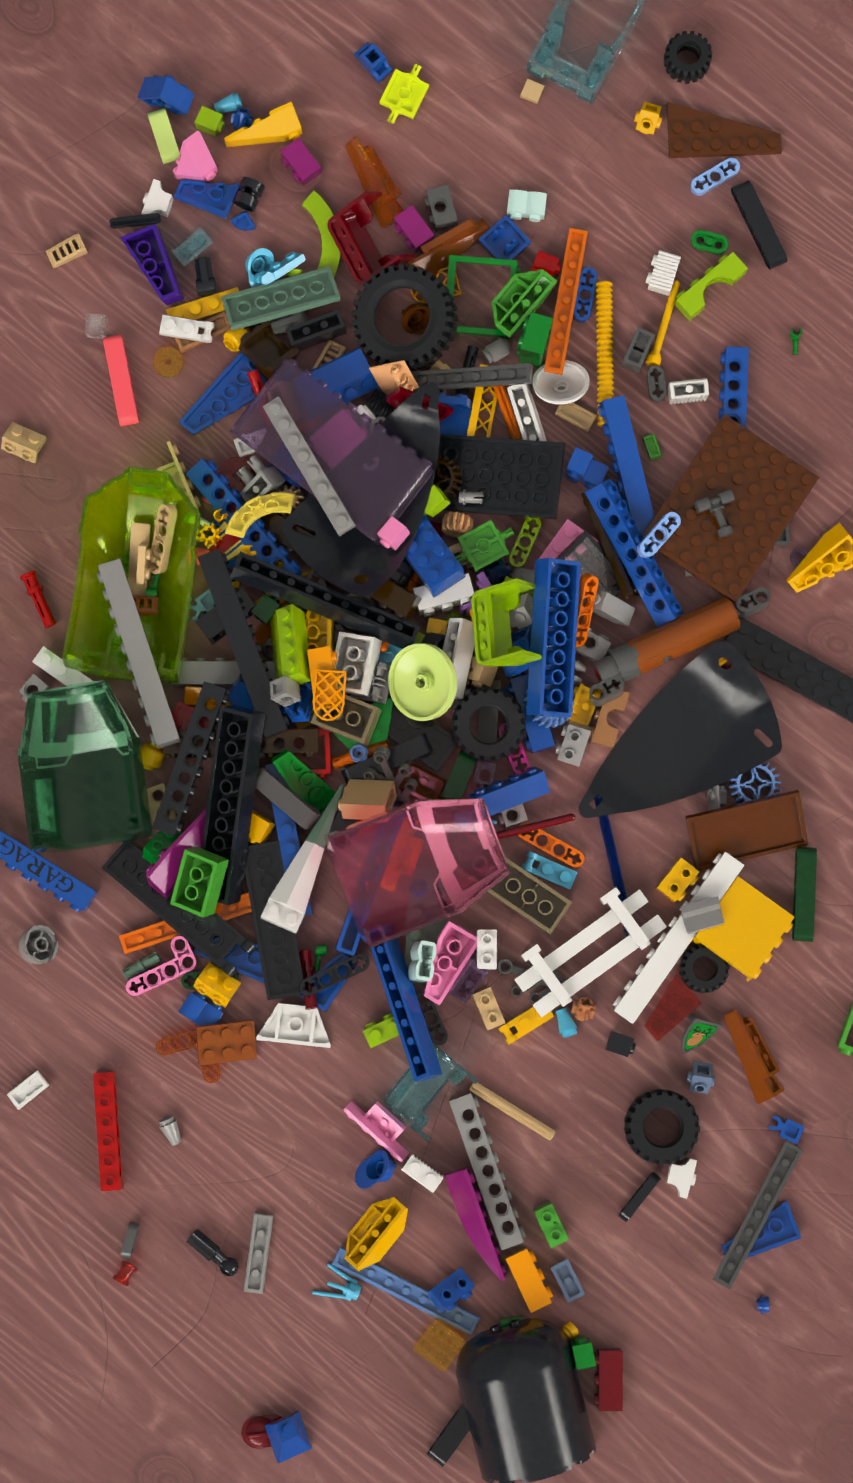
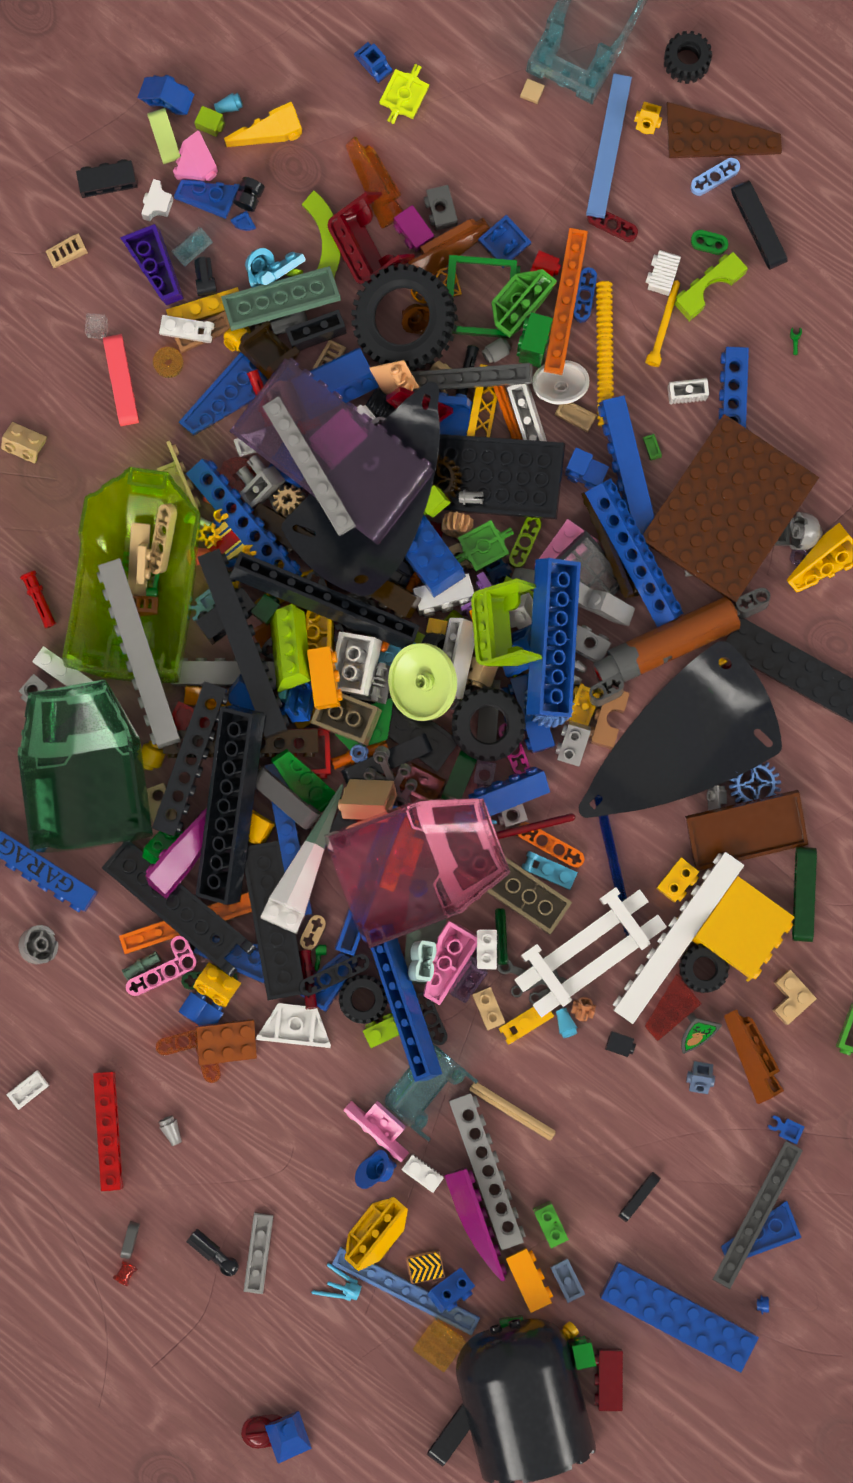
black axle [109,213,161,229] -> none
bright green brick [170,846,229,918] -> none
light yellow tile [225,492,295,538] -> none
blue gear [230,108,254,130] -> none
light grey brick [269,676,301,707] -> none
magenta brick [280,138,322,186] -> none
light orange window [312,669,347,721] -> none
bright pink brick [377,516,410,551] -> none
light aqua brick [507,190,547,222] -> none
orange beam [576,573,599,647] -> none
dark grey brick [621,327,655,374] -> none
black tyre [624,1089,700,1165] -> none
light blue beam [637,512,681,558] -> none
dark grey beam [646,366,667,403] -> none
white brick [665,1158,697,1199] -> none
light grey panel [680,896,725,934] -> none
dark grey bar [694,489,735,538] -> none
none -> black brick [76,159,138,198]
none -> tan beam [300,915,326,950]
none -> black tyre [339,975,388,1024]
none -> piece [406,1249,445,1284]
none -> dark green axle [495,908,508,965]
none -> medium blue tile [586,74,632,219]
none -> dark red beam [587,211,638,242]
none -> blue brick [600,1261,759,1373]
none -> tan brick [772,970,817,1025]
none -> light grey cylinder [789,512,822,550]

